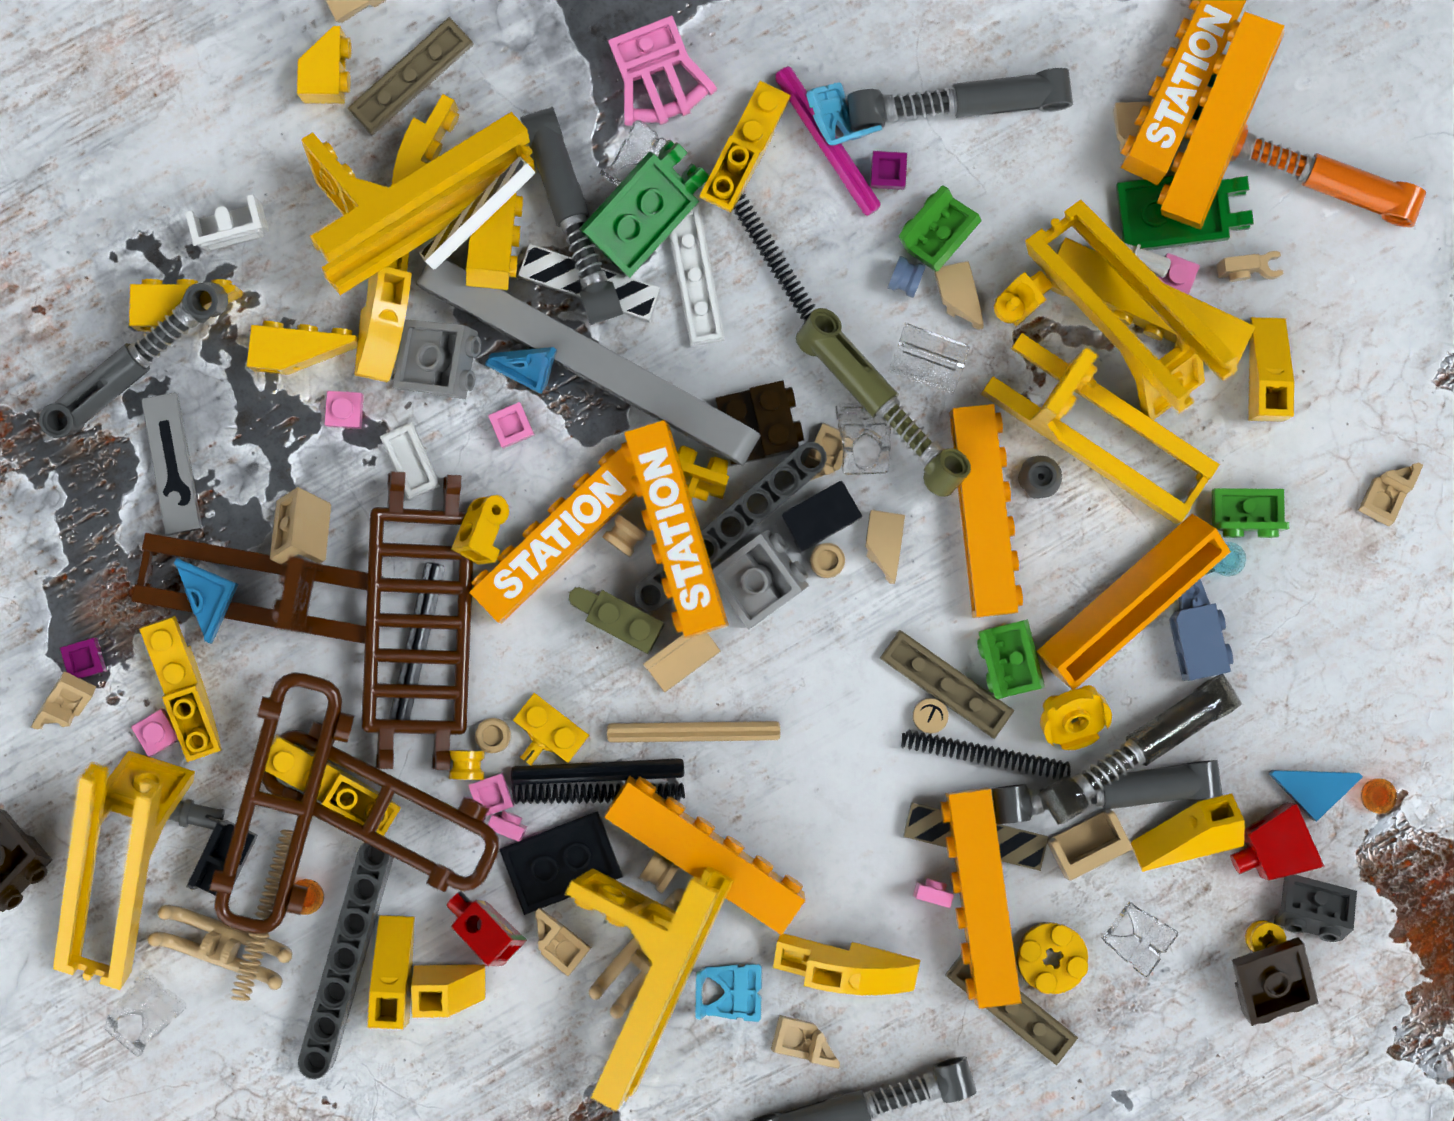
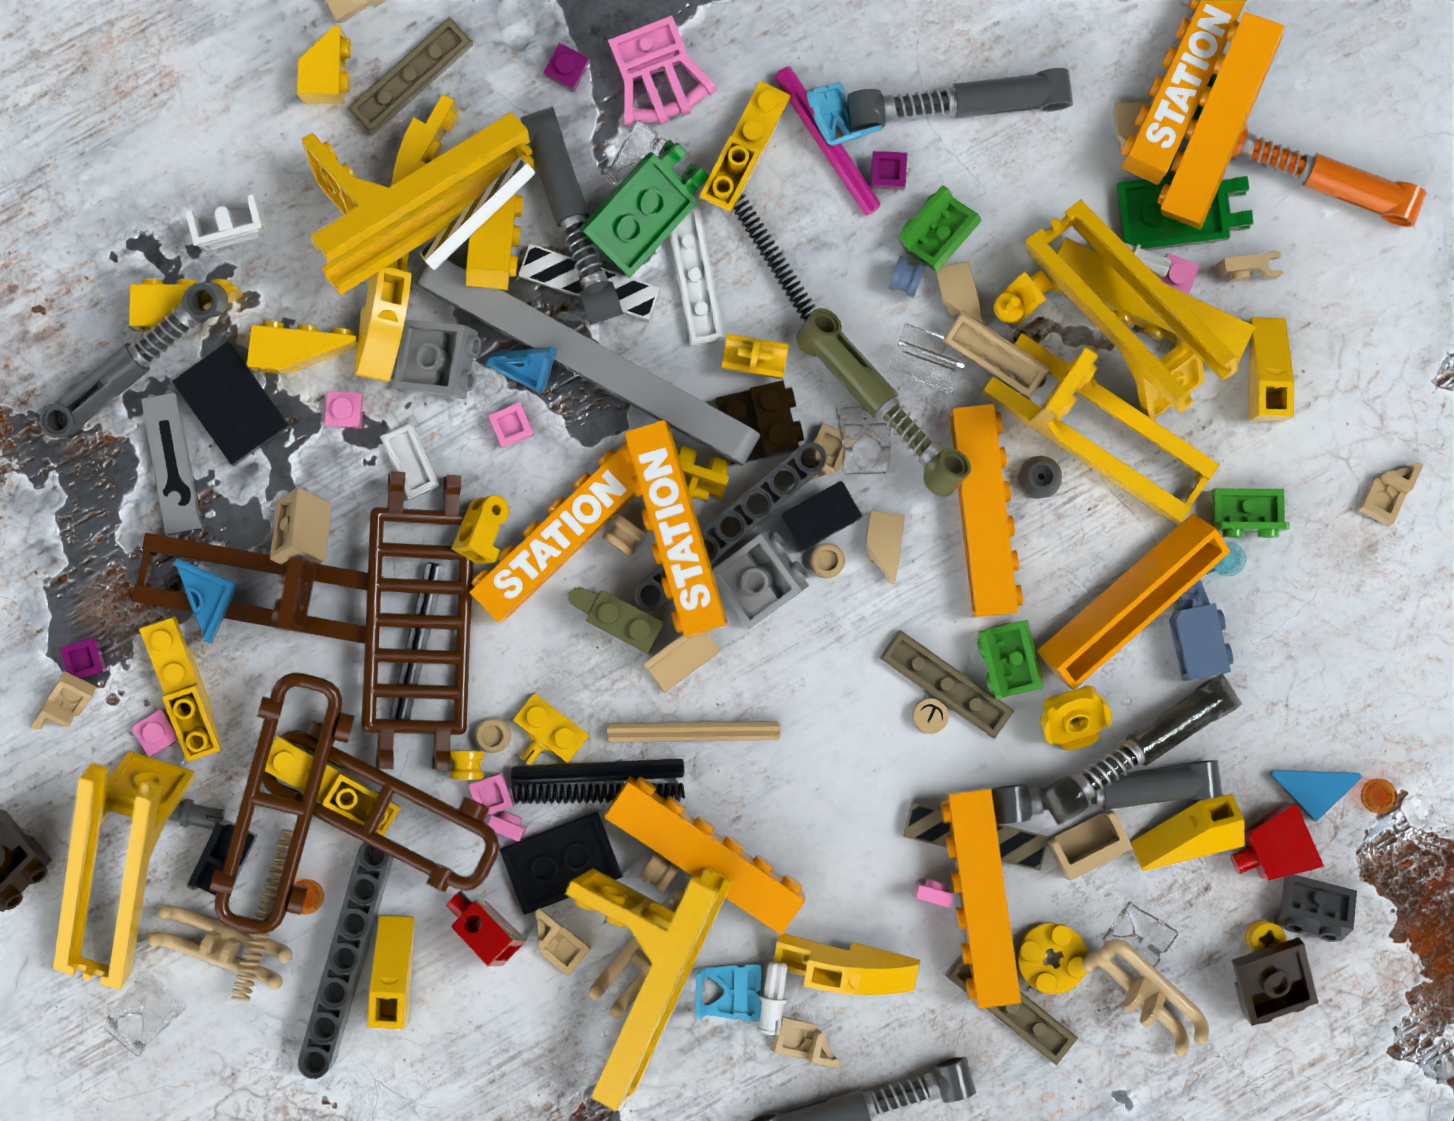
yellow slope [411,964,485,1018] -> none
black piece [901,729,1071,782] -> none
none -> black tile [172,341,290,466]
none -> magenta plate [543,43,590,92]
none -> yellow hips [721,333,789,380]
none -> white axle [757,962,787,1035]
none -> tan plate [943,311,1050,398]
none -> tan piece [1082,939,1209,1057]

